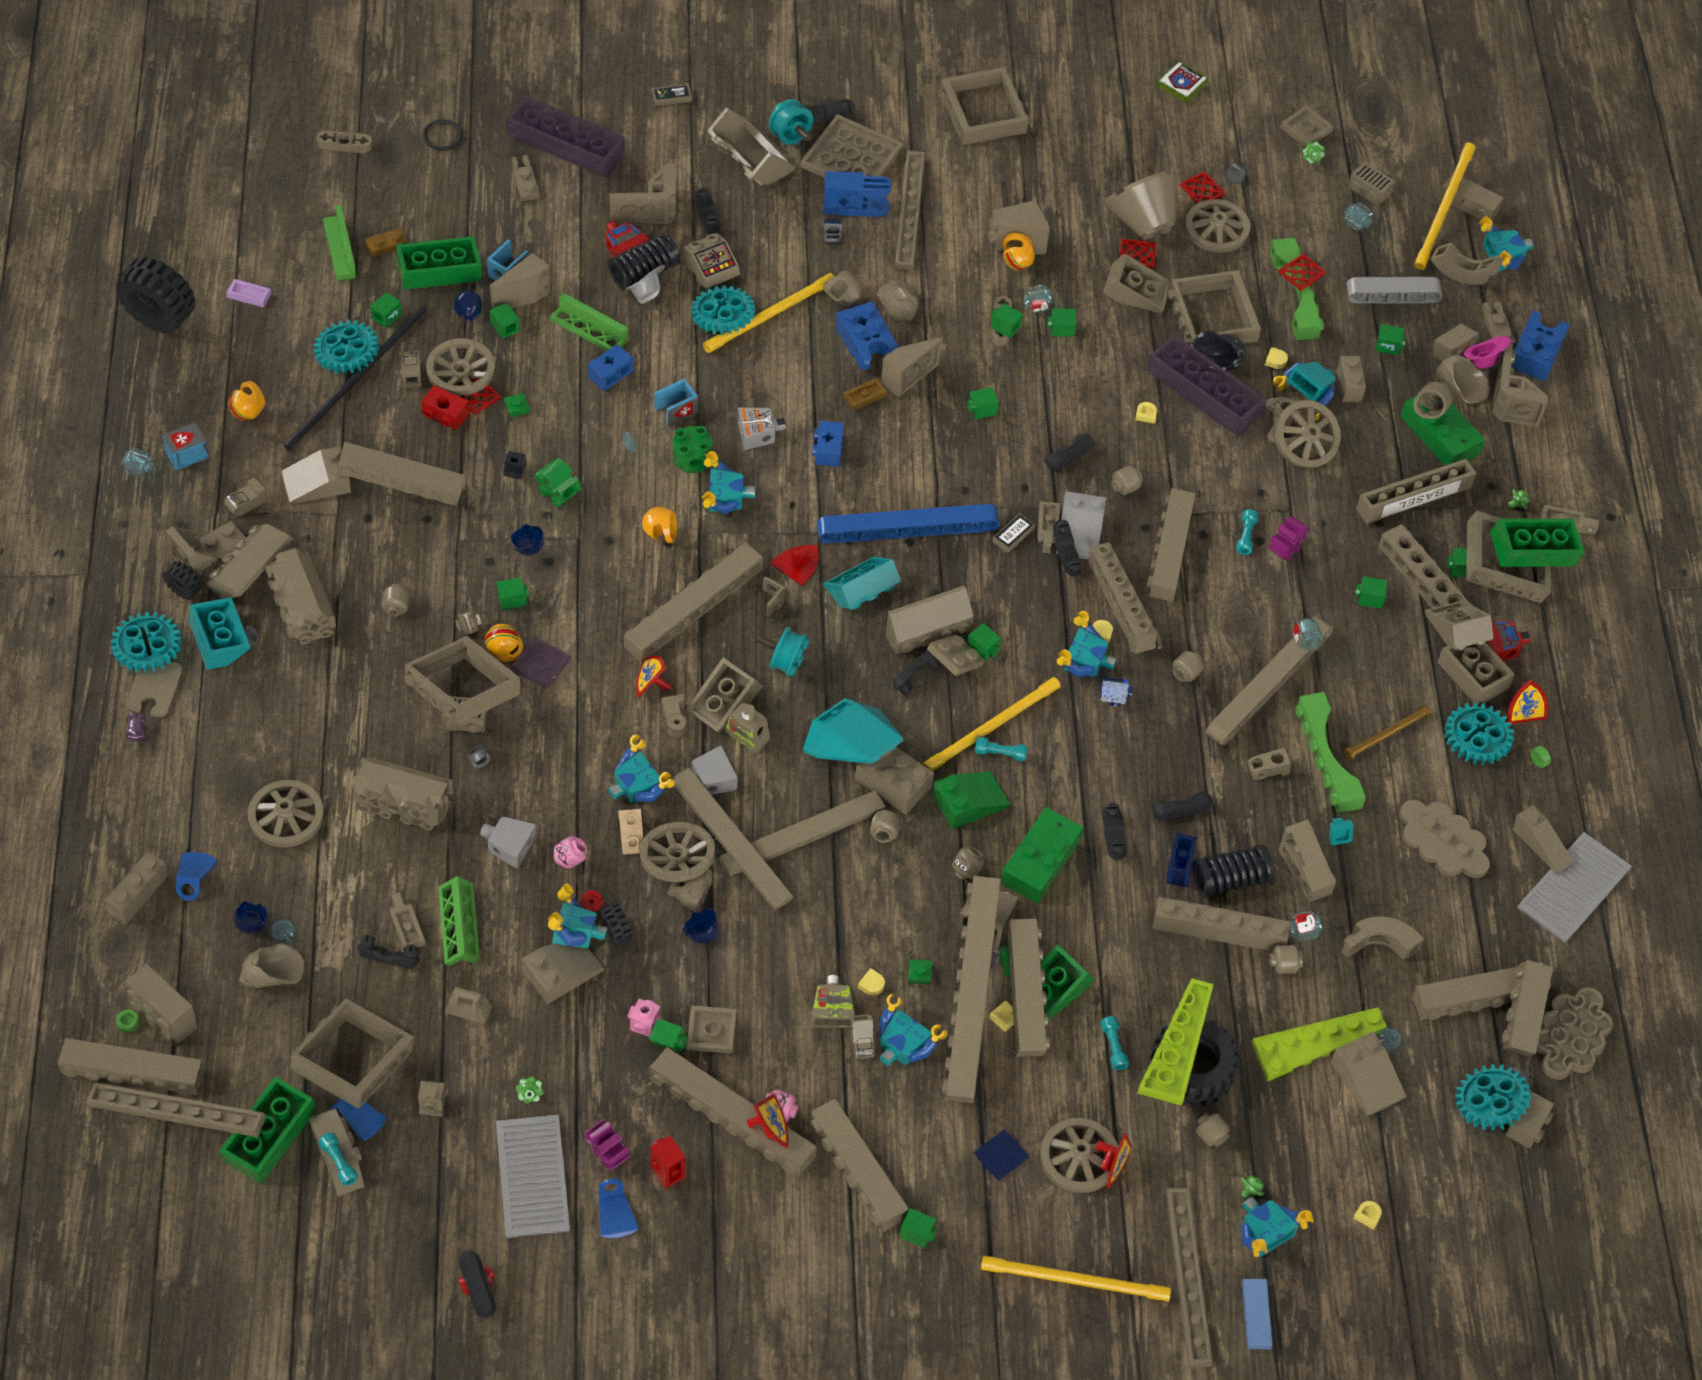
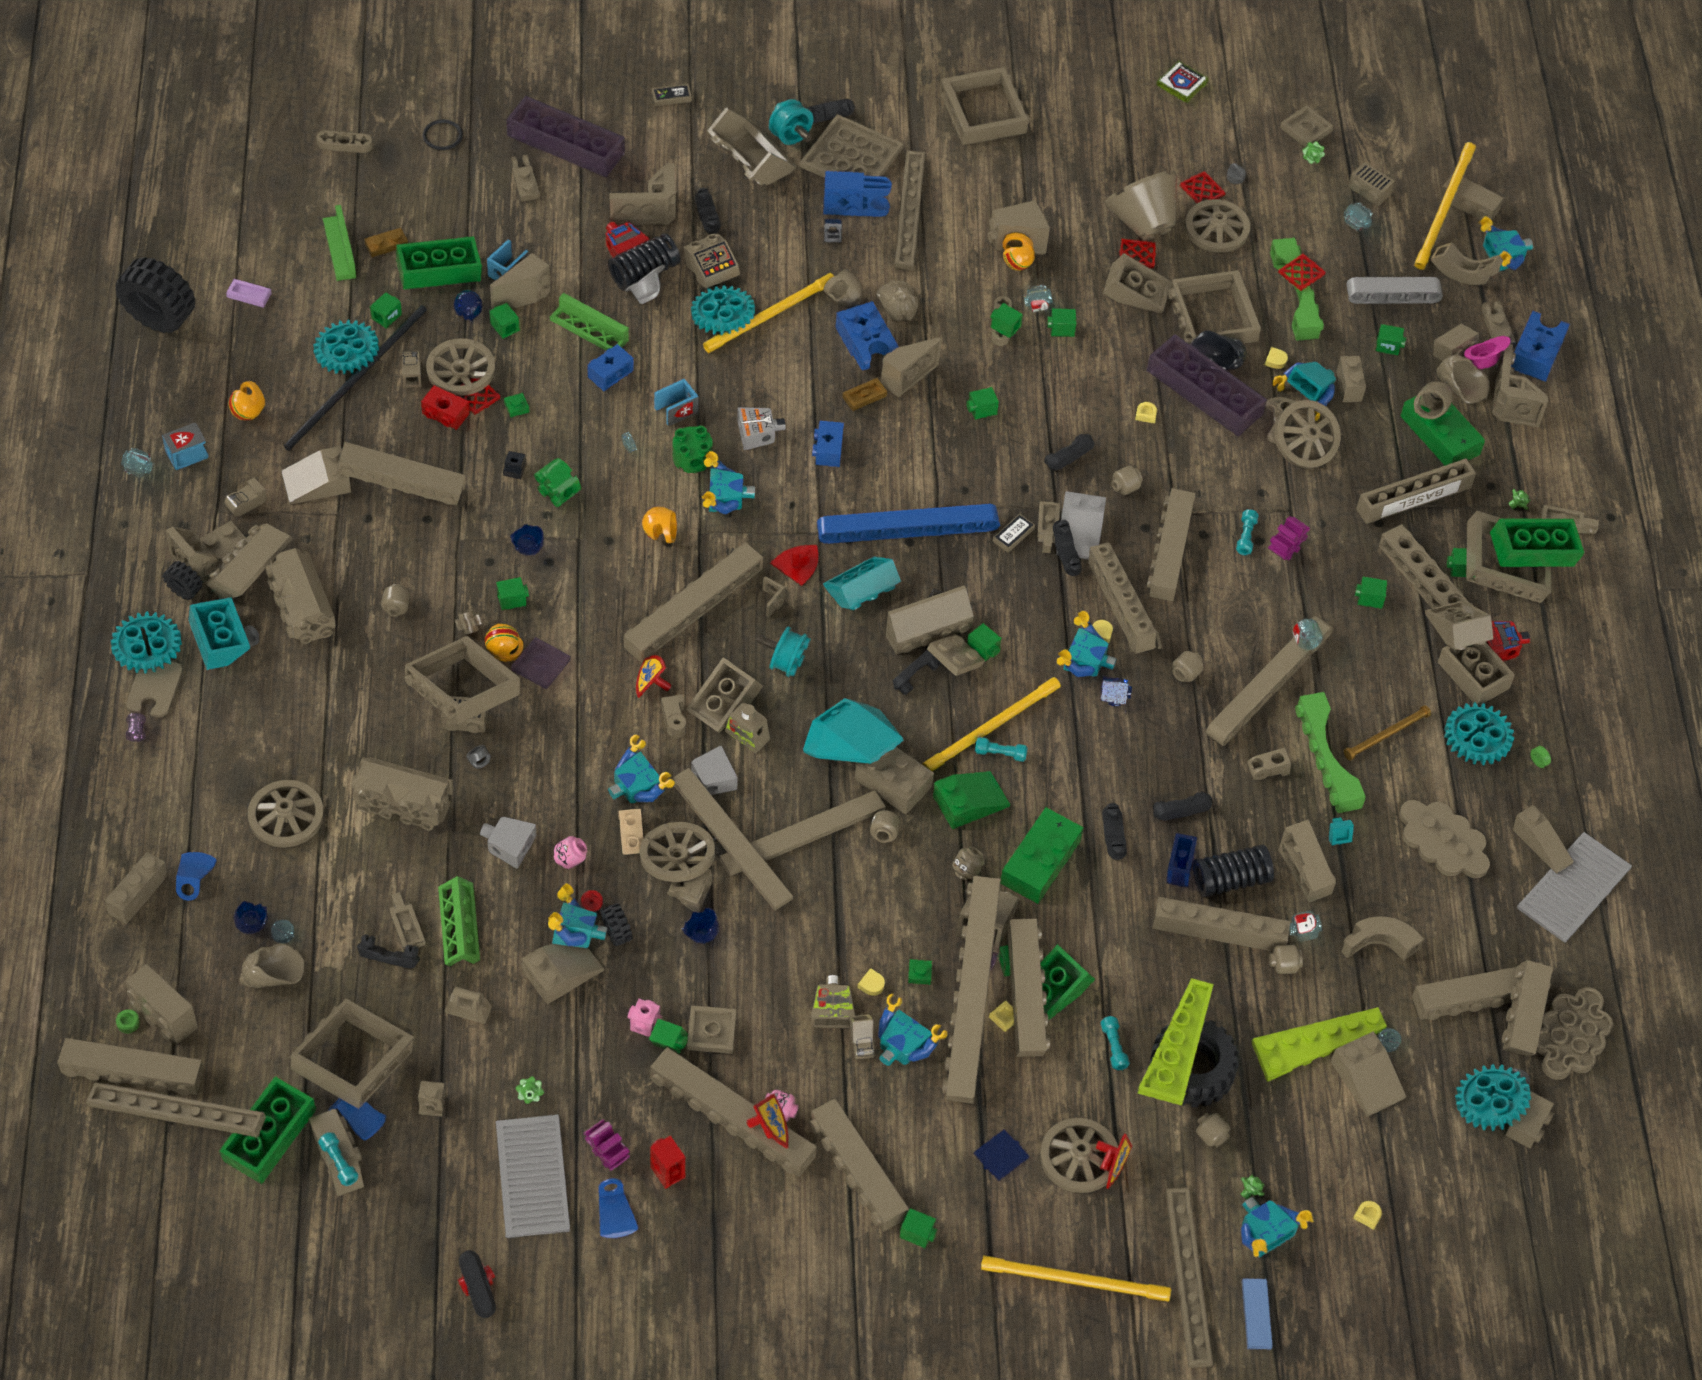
shield [1507,679,1548,724] -> none

